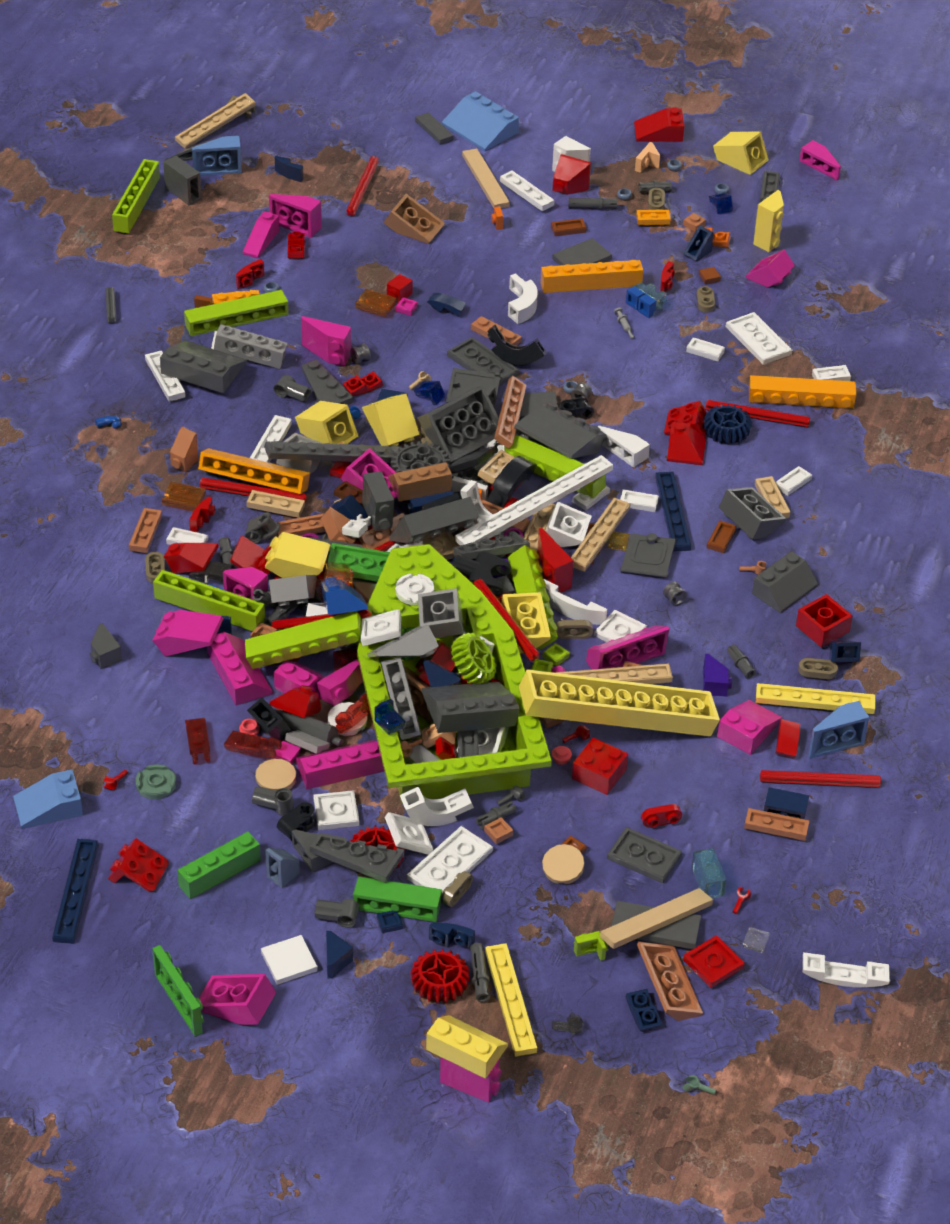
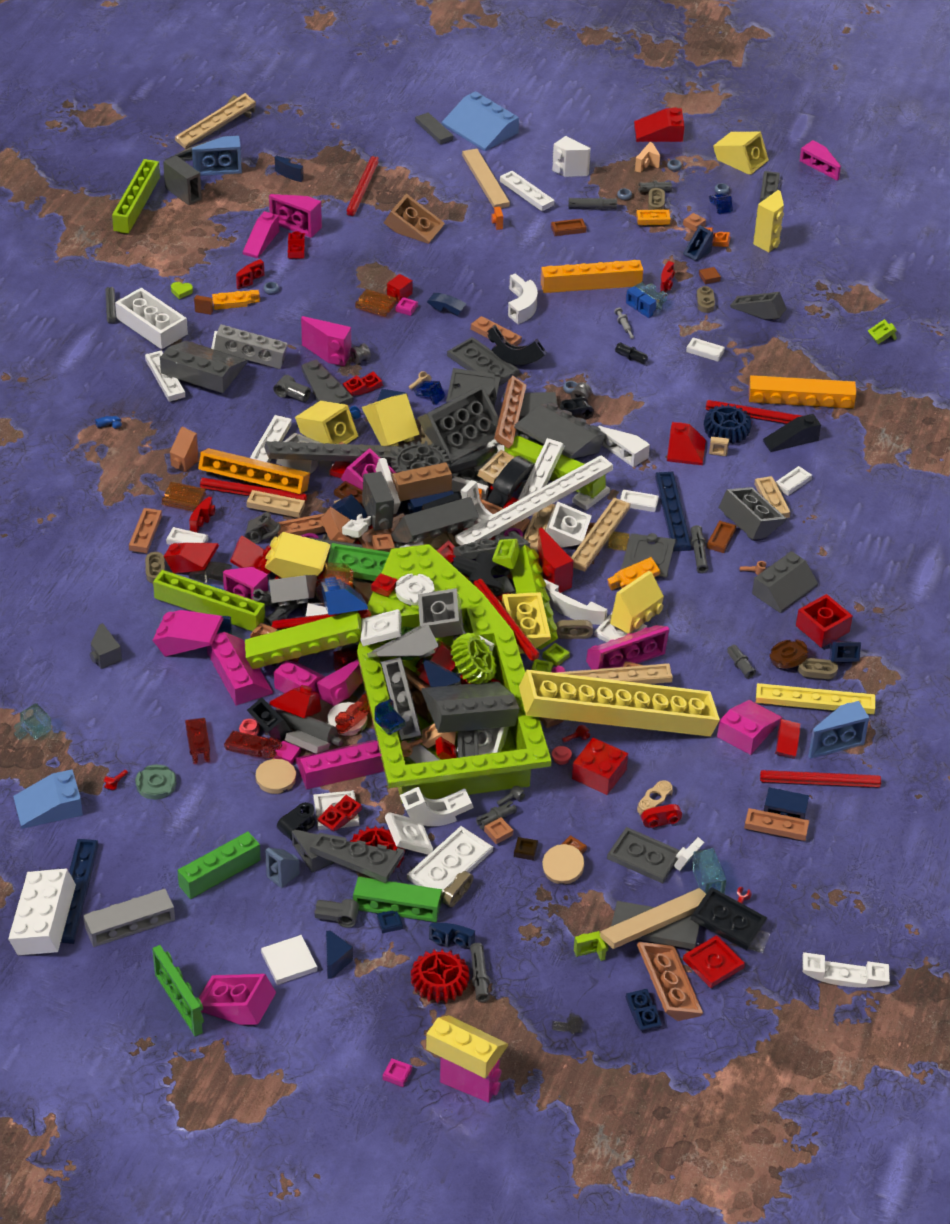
red bracket [108,838,169,892] -> none
lime brick [184,290,289,336] -> none
dark grey pin [218,537,236,570] -> none
dark grey piece [252,786,294,815] -> none
light yellow plate [485,943,537,1057] -> none
red slope [552,154,591,195] -> none
dark grey tile [552,238,612,266] -> none
flat silver wheel [663,581,687,606] -> none
red bracket [664,401,707,438] -> none
sand green hand [682,1075,716,1095] -> none
dark purple slope [703,654,732,697] -> none
white tile [725,312,792,365] -> none
dark pink slope [745,249,795,287] -> none
white plate [812,365,851,381] -> none
none -> white brick [8,868,76,955]
none -> clear light blue brick [14,703,51,740]
none -> light grey brick [84,889,175,947]
none -> white brick [115,288,188,349]
none -> lime tile [171,282,193,299]
none -> red slope [317,795,363,832]
none -> nougat plate [371,534,395,552]
none -> red plate [371,573,398,597]
none -> white tile [376,458,400,514]
none -> dark pink tile [383,1058,412,1087]
none -> red plate [436,540,456,563]
none -> lime slope [492,539,520,569]
none -> dark brown tile [514,837,538,861]
none -> white plate [518,438,565,500]
none -> light orange hinge [607,557,660,591]
none -> light yellow slope [610,571,664,634]
none -> black axle [615,342,648,364]
none -> tan piece [637,780,673,815]
none -> white plate [674,837,704,871]
none -> black tile [690,887,767,951]
none -> dark grey pin [691,525,708,573]
none -> tan tile [709,437,729,456]
none -> dark grey slope [730,292,787,320]
none -> black slope [763,414,821,452]
none -> reddish brown tile [769,639,809,669]
none -> lime bracket [868,319,897,344]

